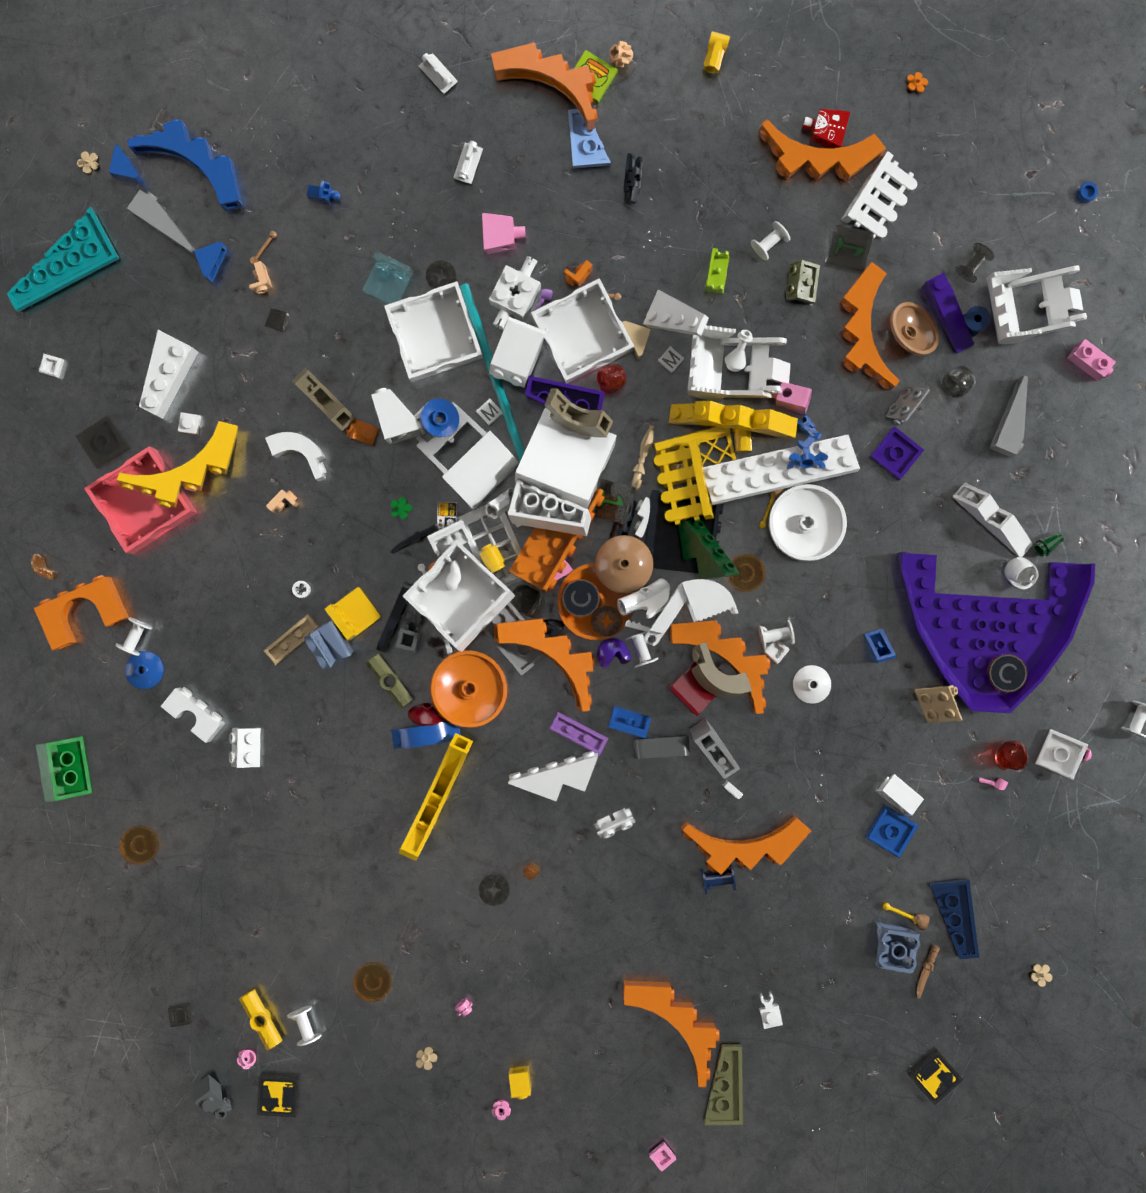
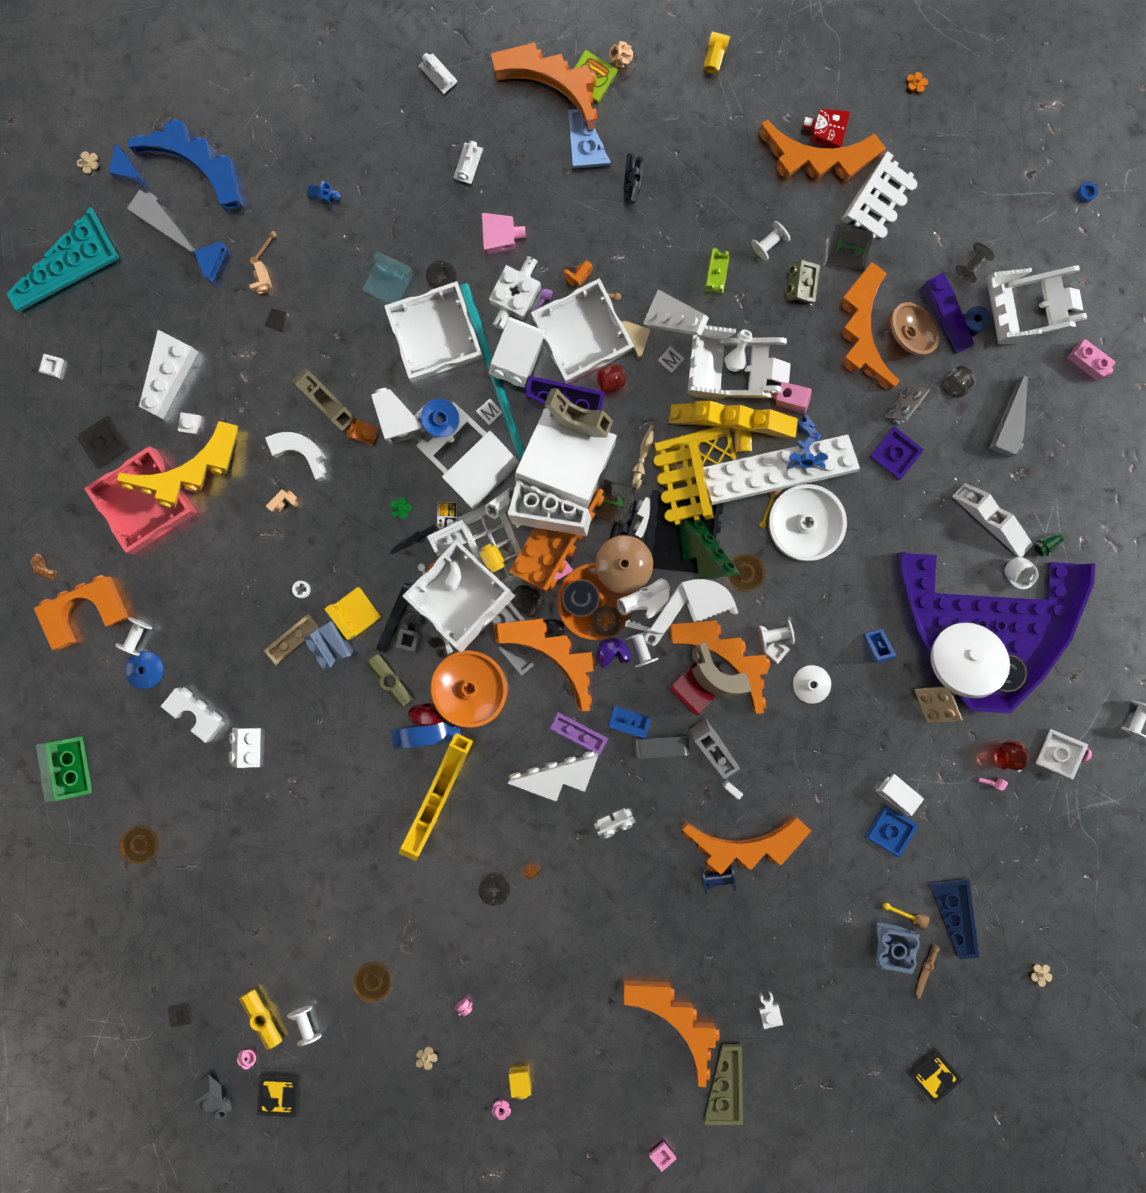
none -> white dish [931,623,1010,698]

